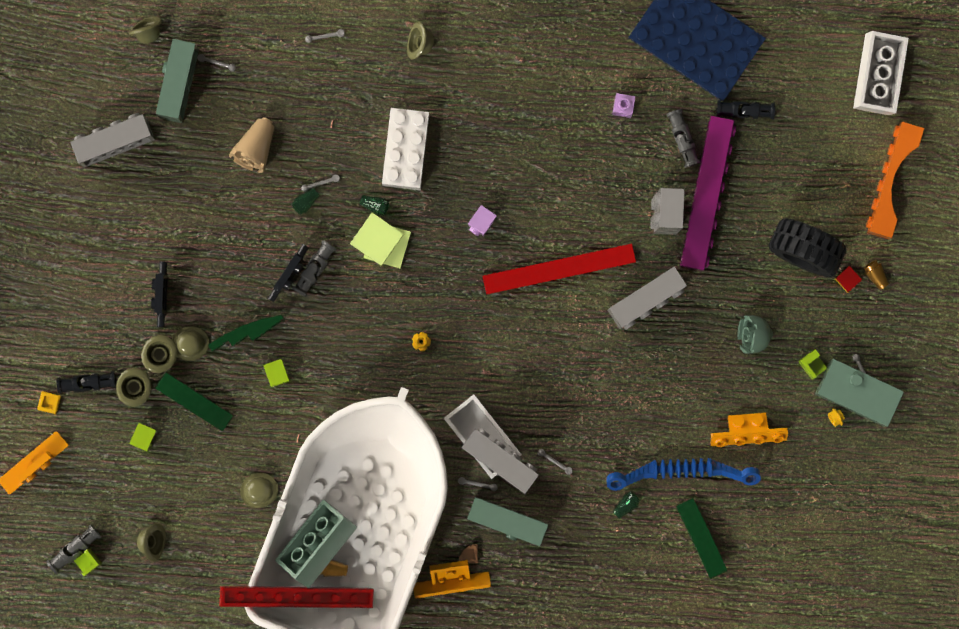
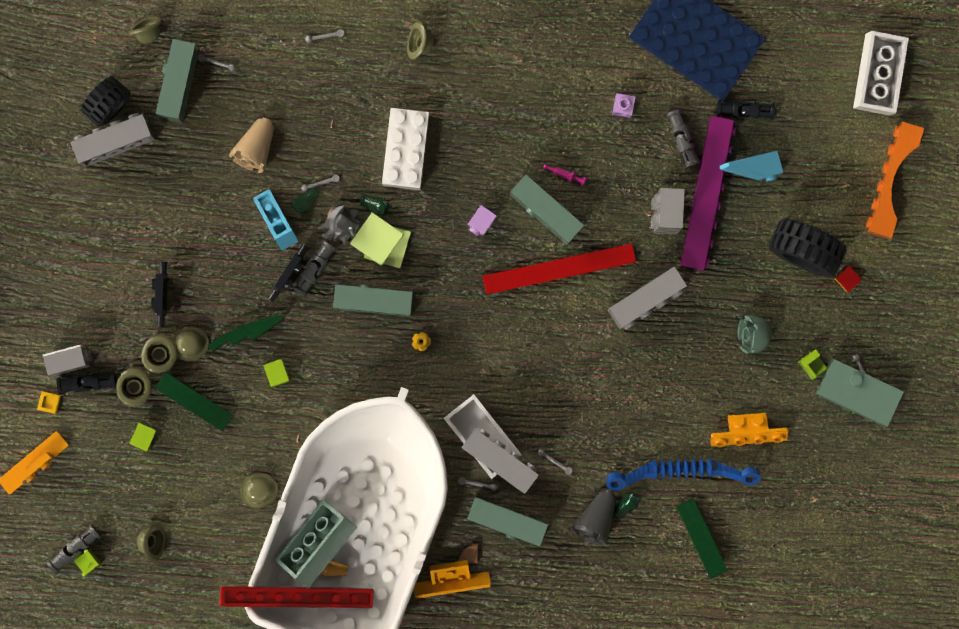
yellow plate [828,408,845,427] -> none
pearl gold cone [864,260,889,290] -> none
none -> light grey piece [43,345,93,376]
none -> black tyre [81,76,131,127]
none -> medium azure slope [253,189,299,251]
none -> dark grey hair [318,202,360,246]
none -> sand green brick [333,284,413,317]
none -> sand green brick [510,175,584,245]
none -> dark pink piece [543,164,587,186]
none -> dark grey cone [571,490,616,546]
none -> medium azure slope [720,151,783,182]

